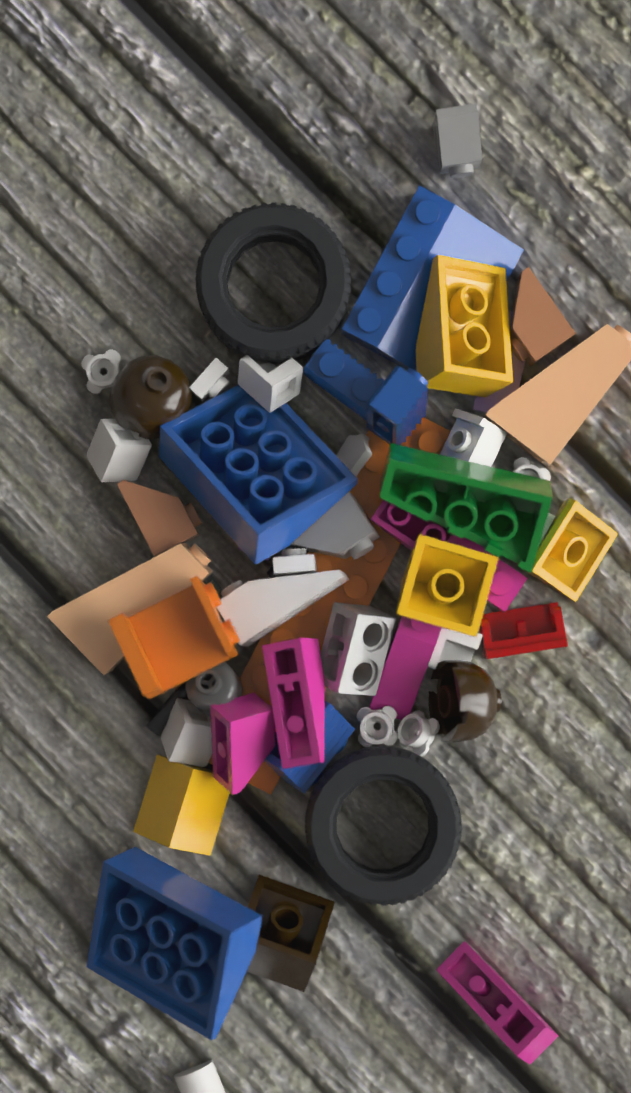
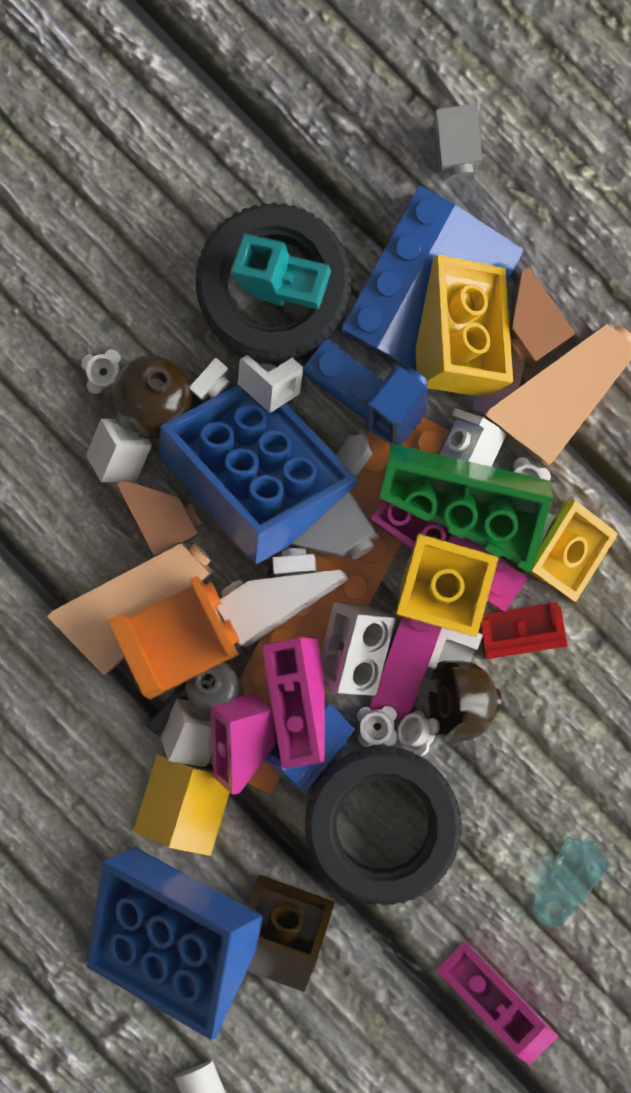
none -> teal brick [231,234,331,309]
none -> clear light blue piece [534,837,611,927]

